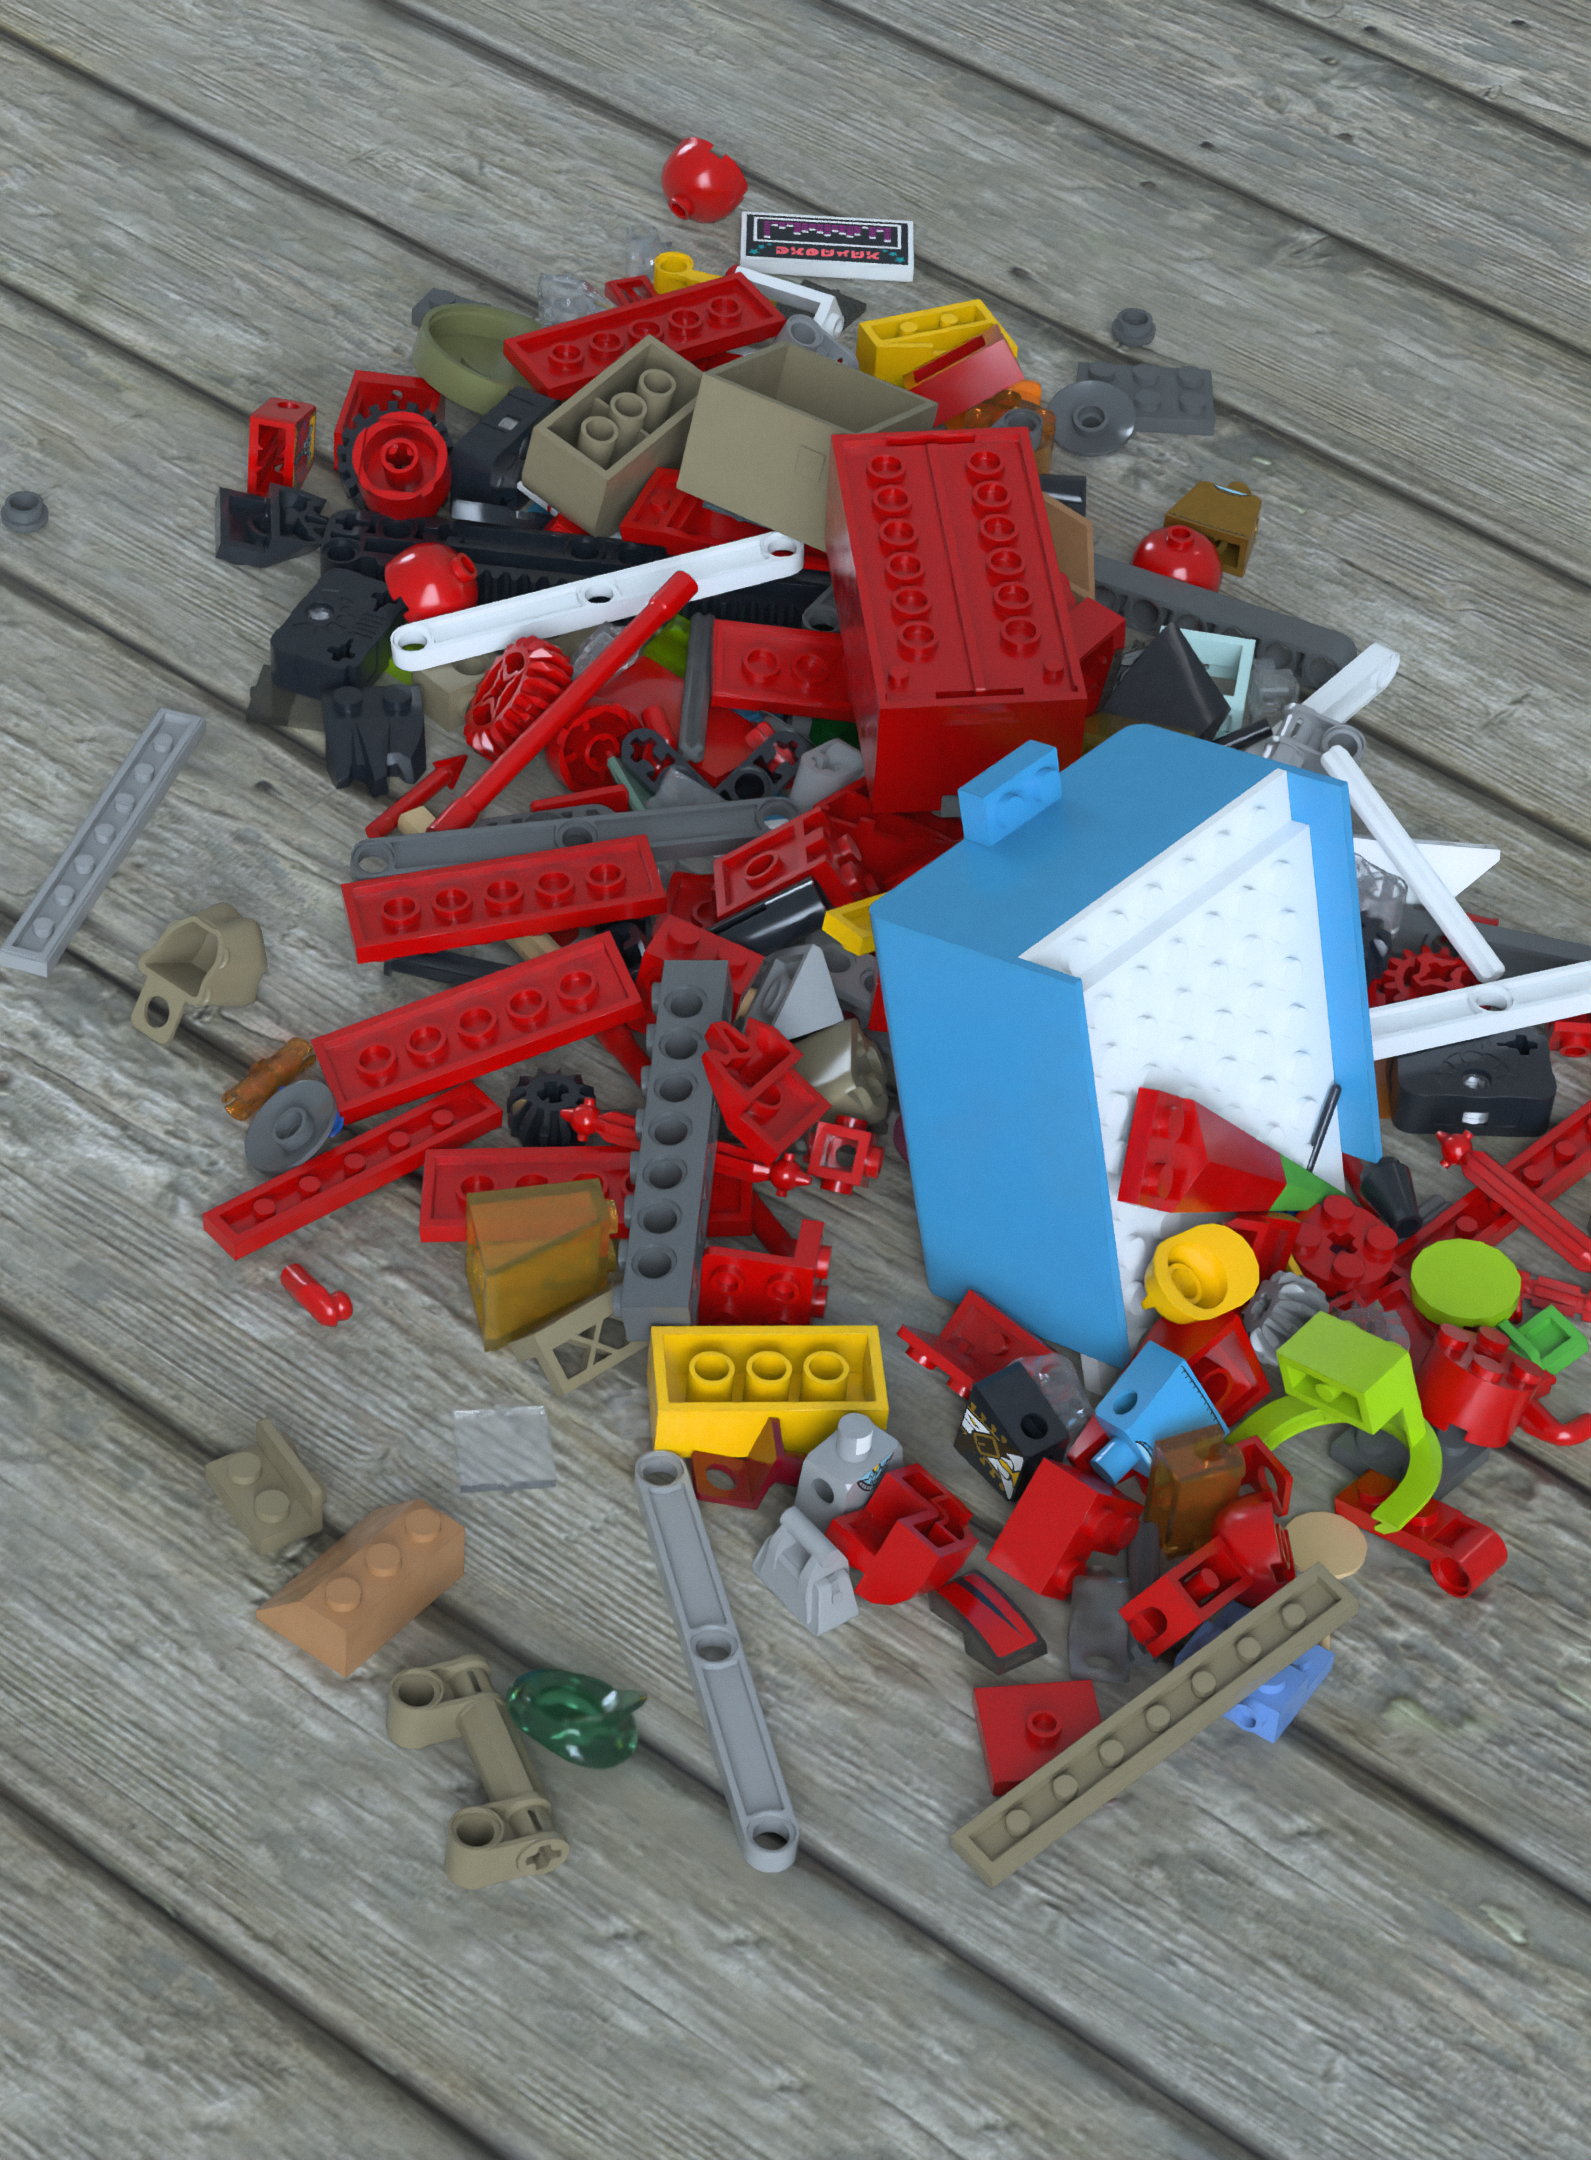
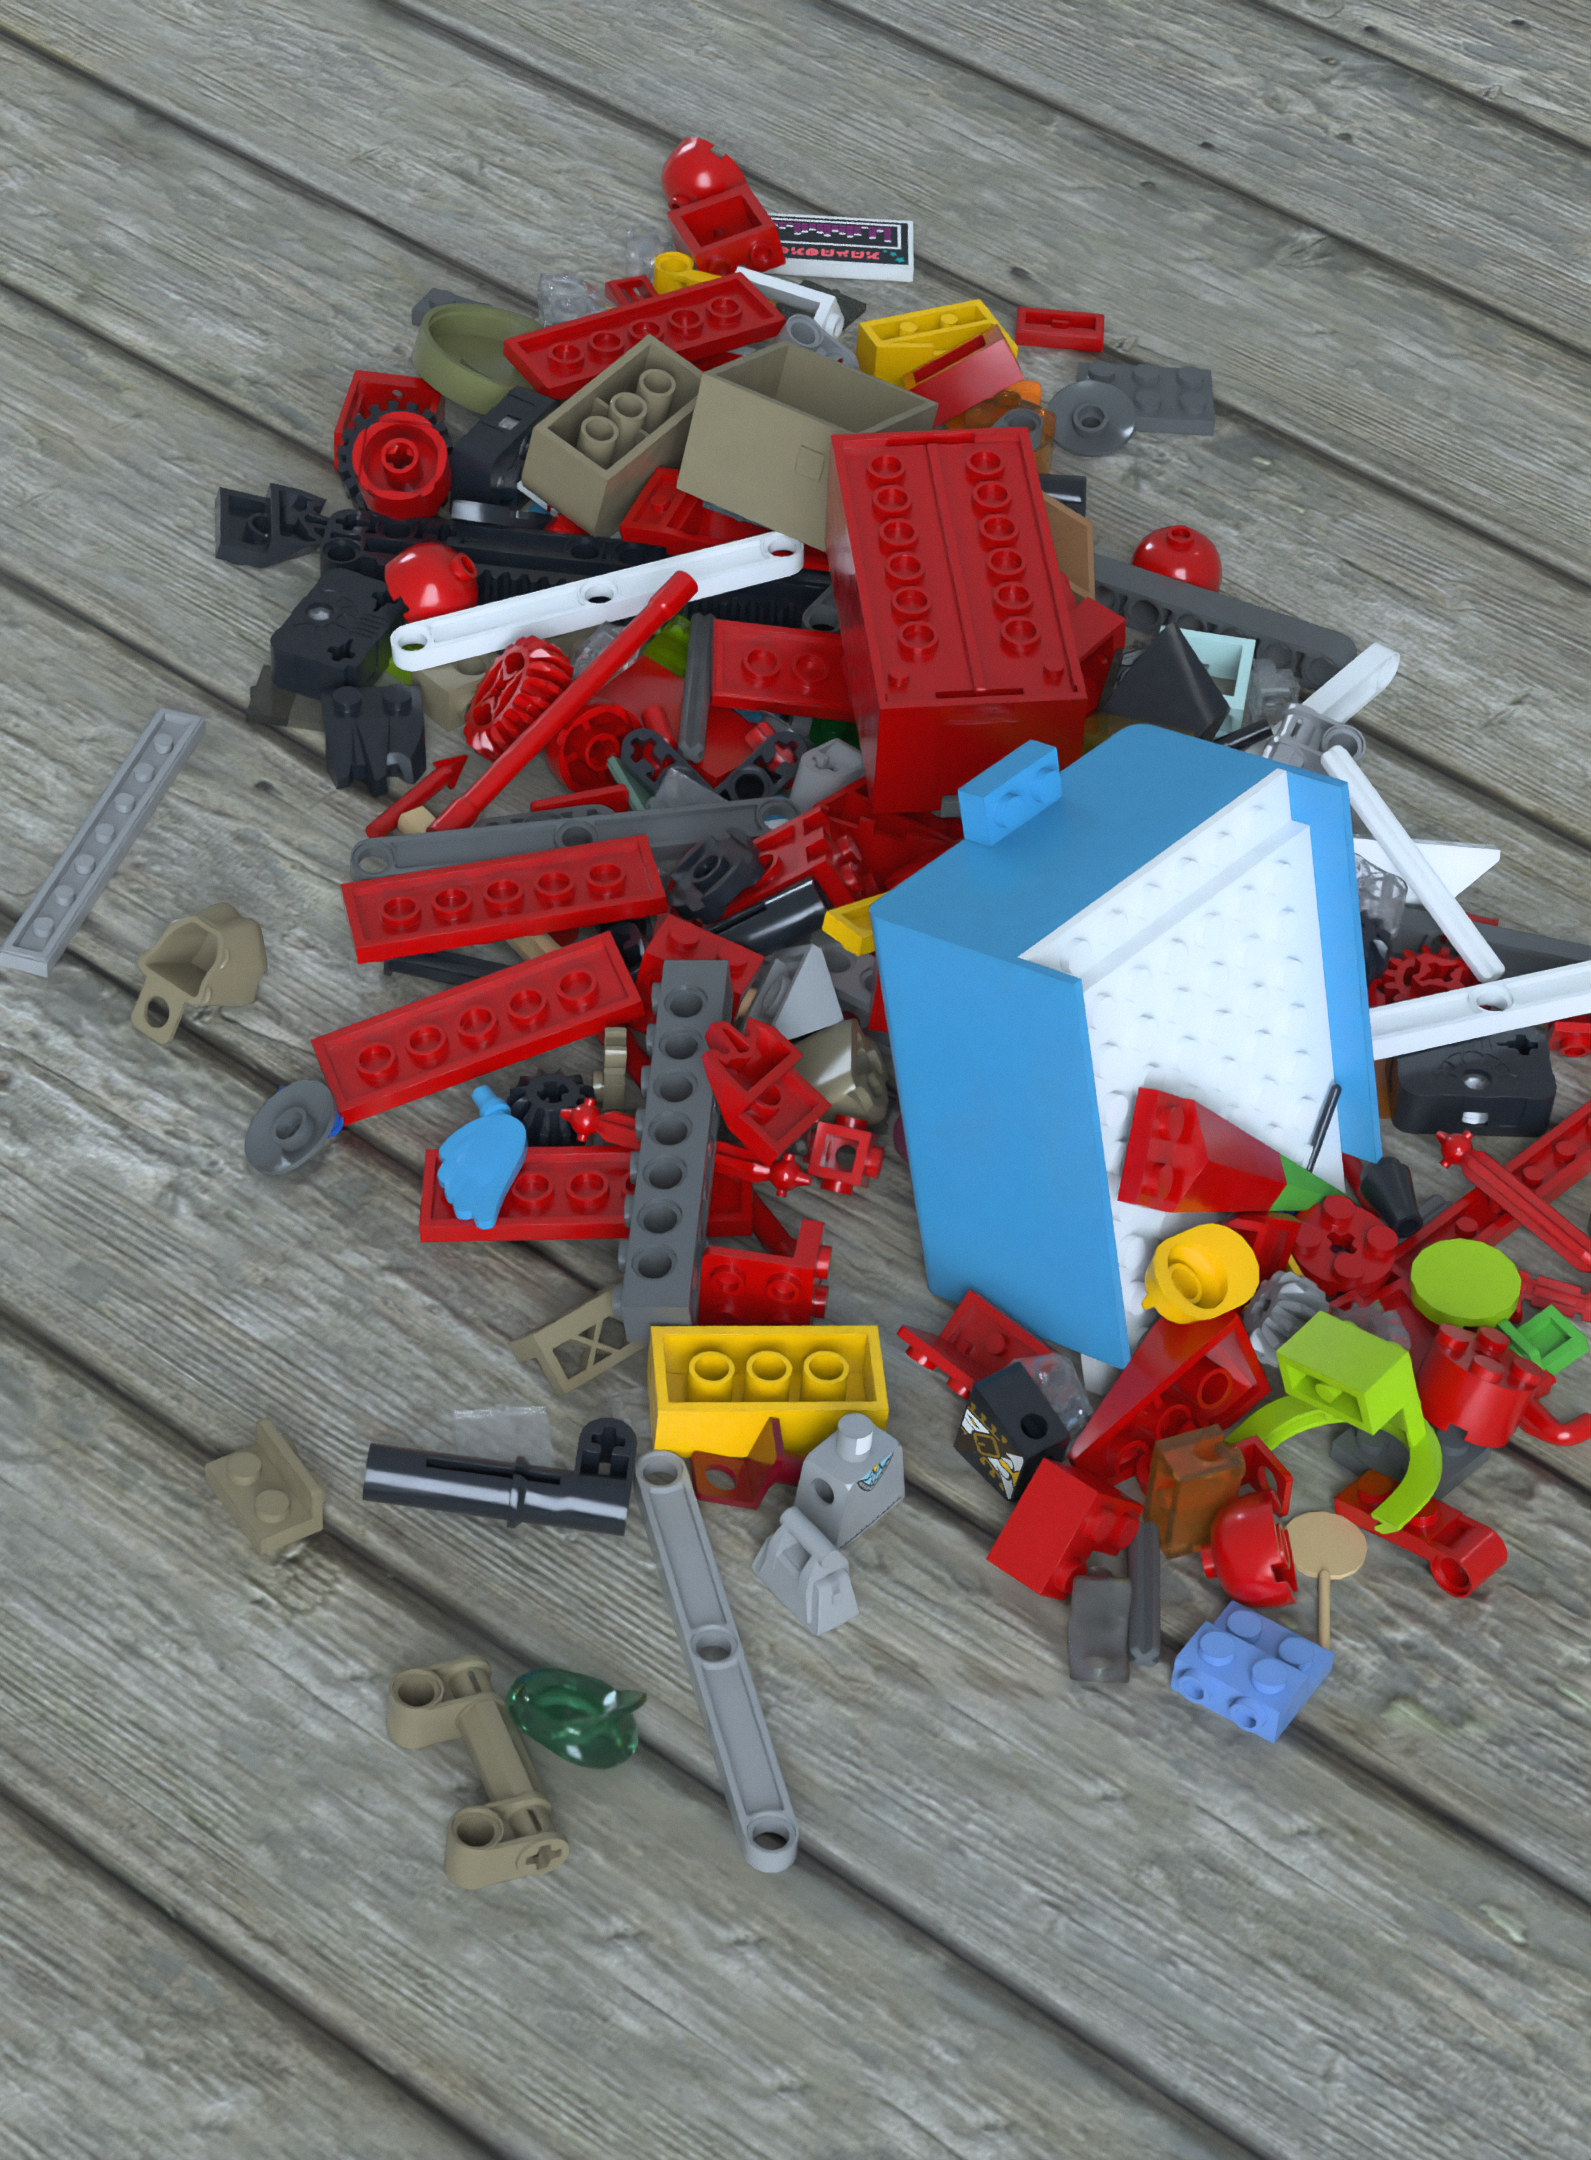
dark grey plate [1,491,49,534] -> none
red plate [203,1080,503,1261] -> none
clear orange pin [222,1037,316,1121] -> none
red torso [247,397,316,497] -> none
medium nougat slope [256,1498,465,1678] -> none
red arm [280,1263,353,1327] -> none
clear yellow slope [465,1178,618,1352] -> none
red brick [824,1463,979,1606] -> none
slope [927,1569,1048,1676] -> none
dark tan plate [951,1561,1359,1889] -> none
red plate [972,1680,1102,1796] -> none
dark azure torso [1090,1340,1230,1486] -> none
dark grey plate [1111,308,1156,348] -> none
red brick [1118,1535,1255,1659] -> none
pearl gold torso [1163,481,1262,578] -> none
none -> black piece [363,1418,637,1536]
none -> dark azure animal [437,1085,528,1230]
none -> dark tan plate [592,1027,627,1113]
none -> black plate [665,828,765,925]
none -> red window [666,183,786,277]
none -> red tile [1015,307,1104,352]

